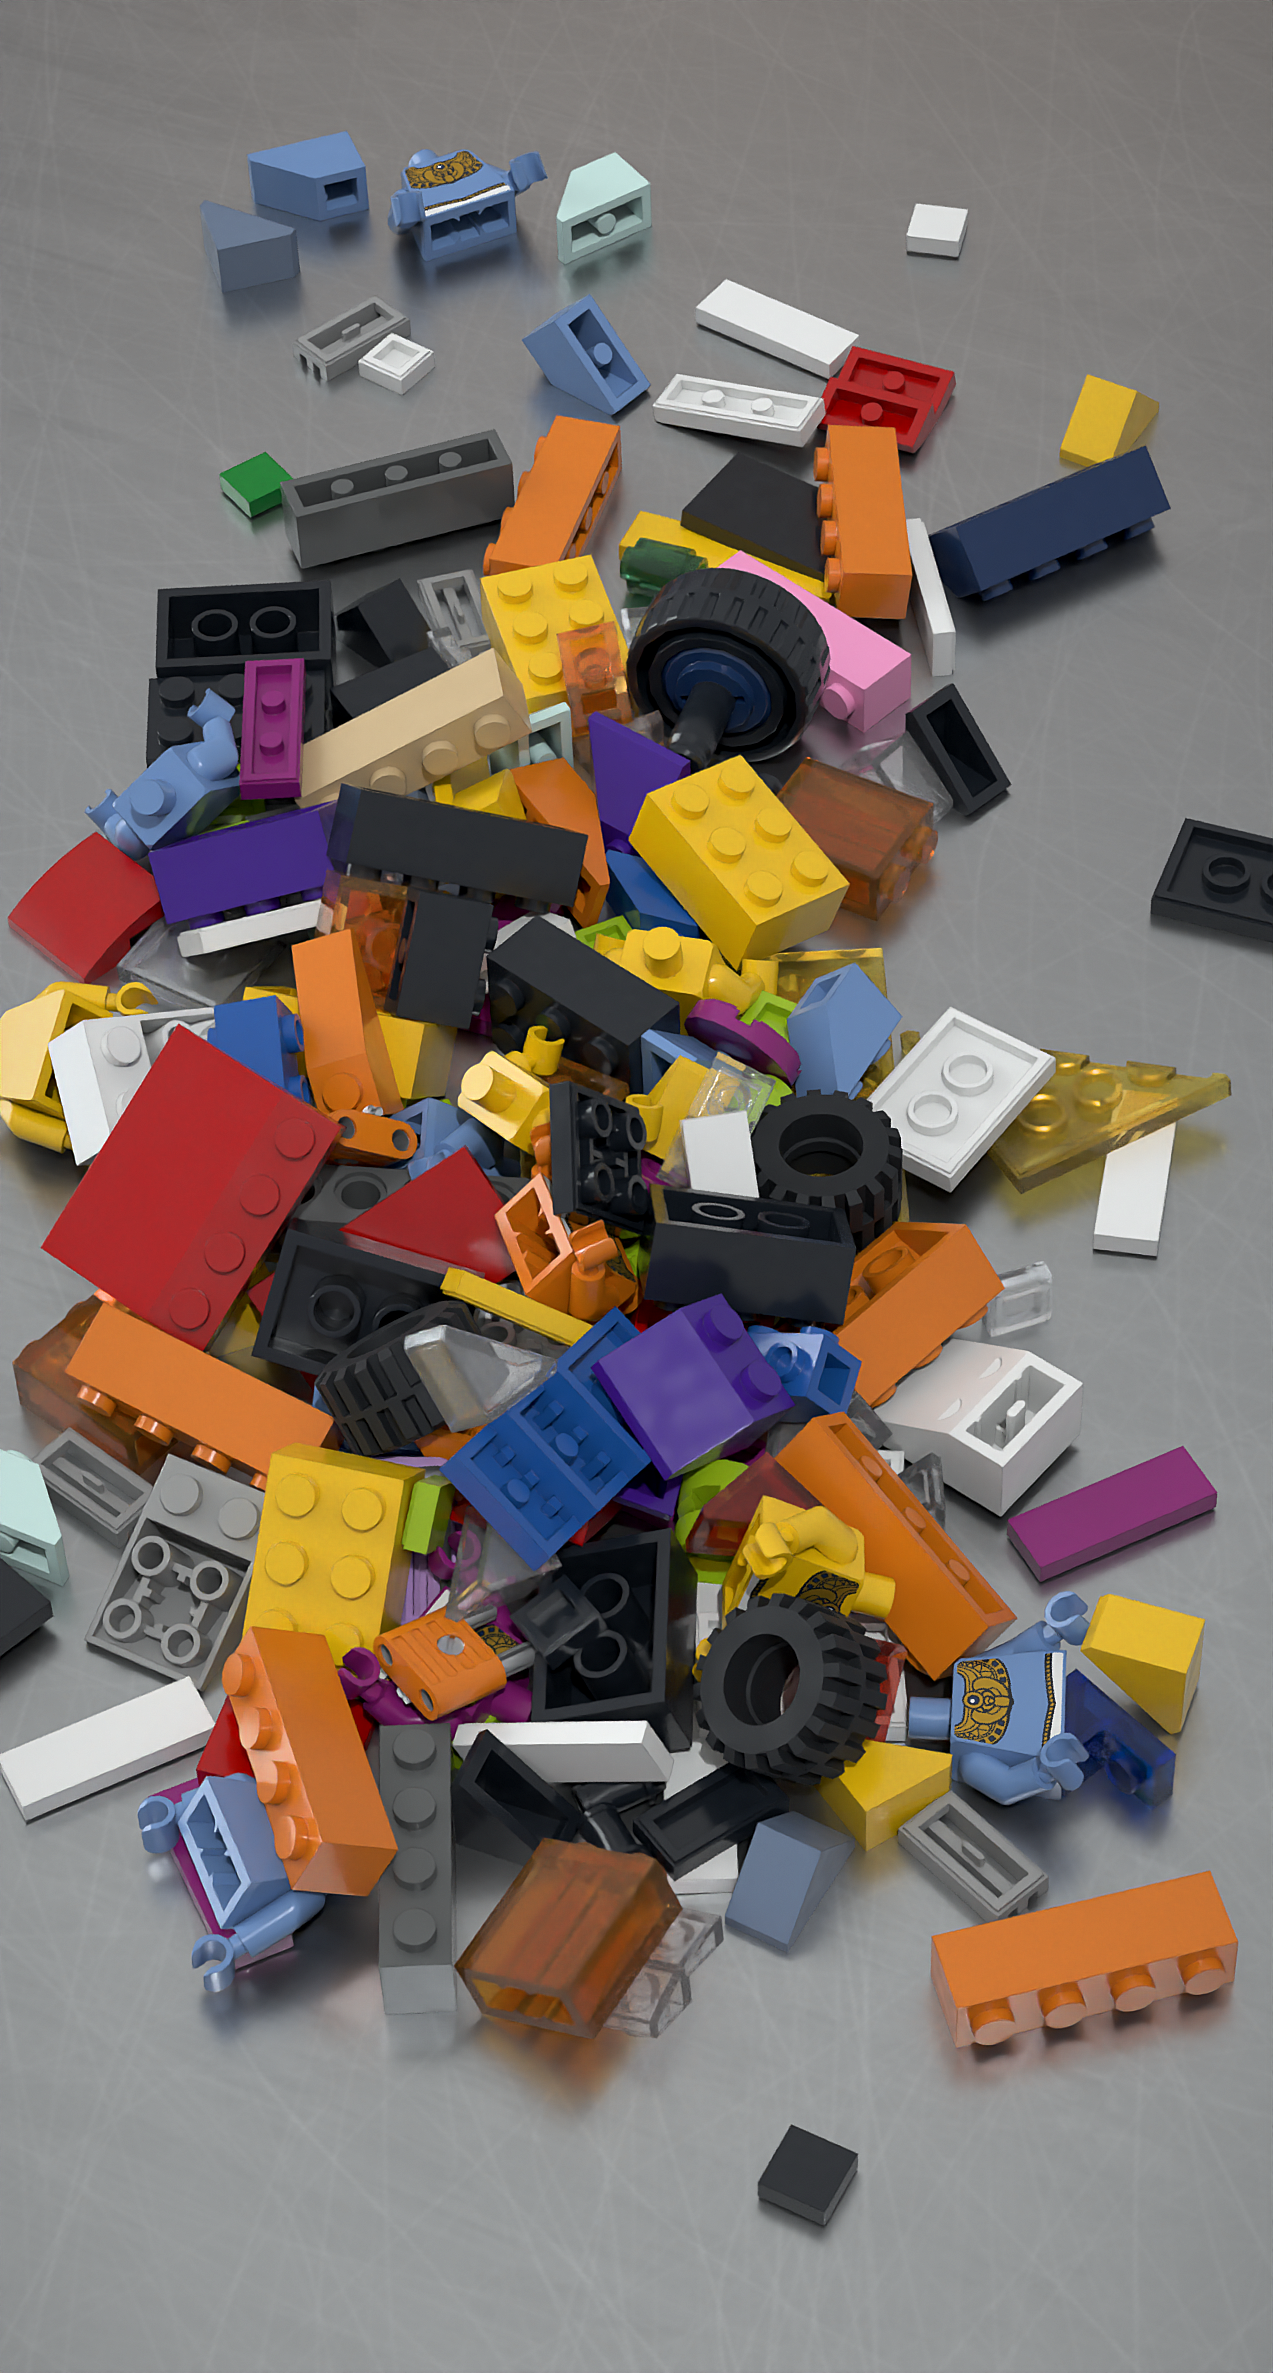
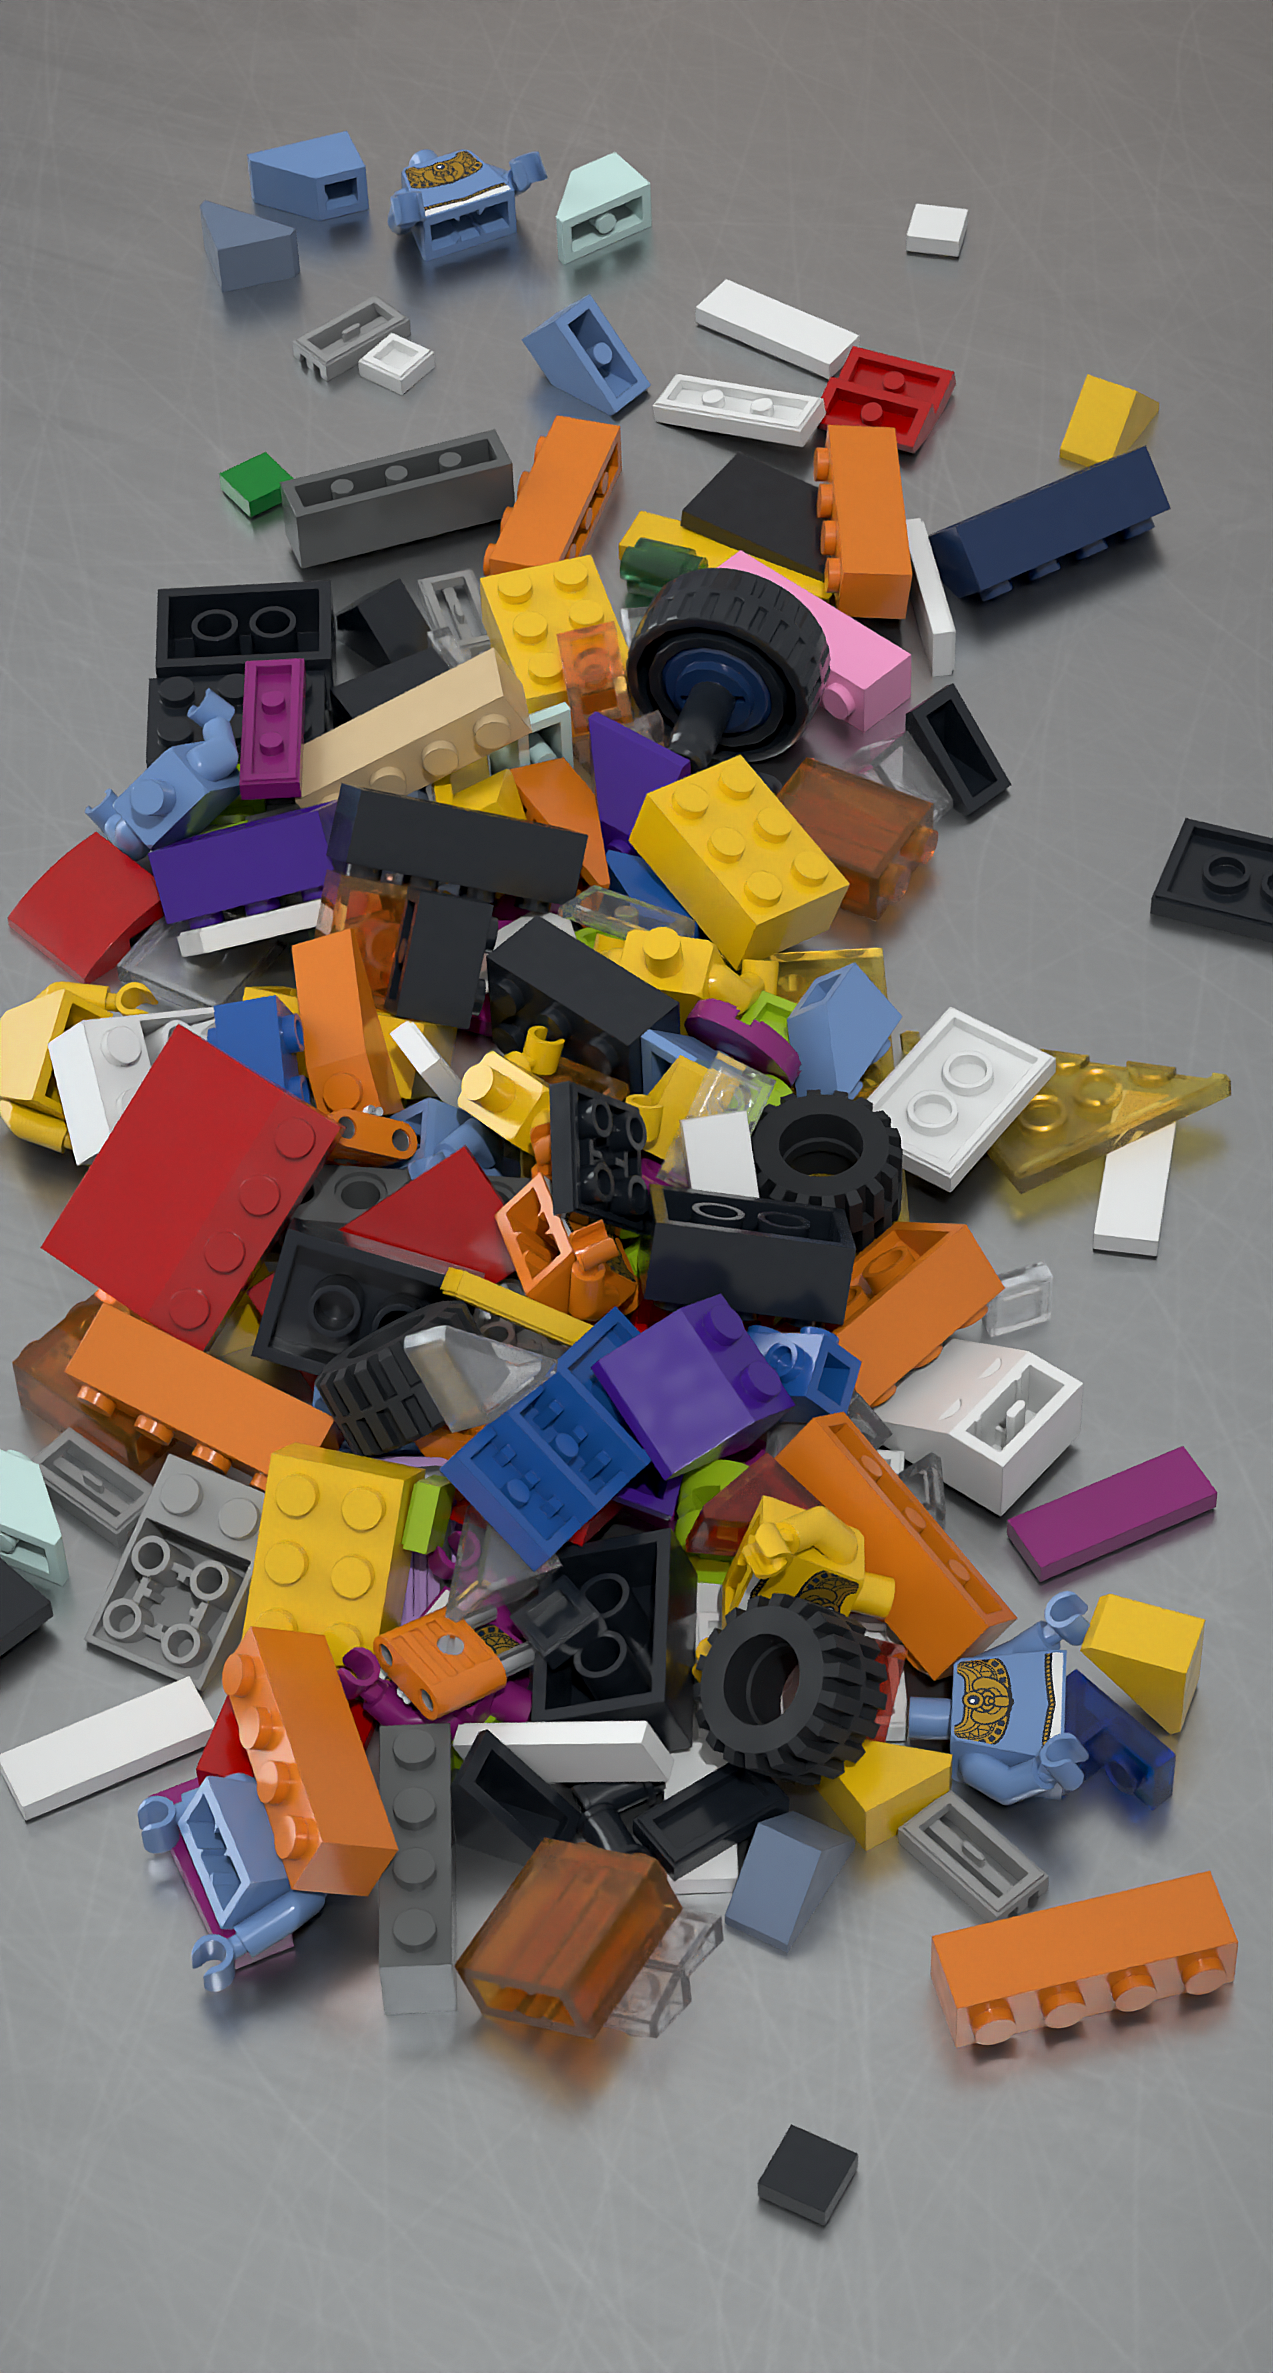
none -> white tile [390,1020,512,1157]
none -> clear slope [558,885,695,940]

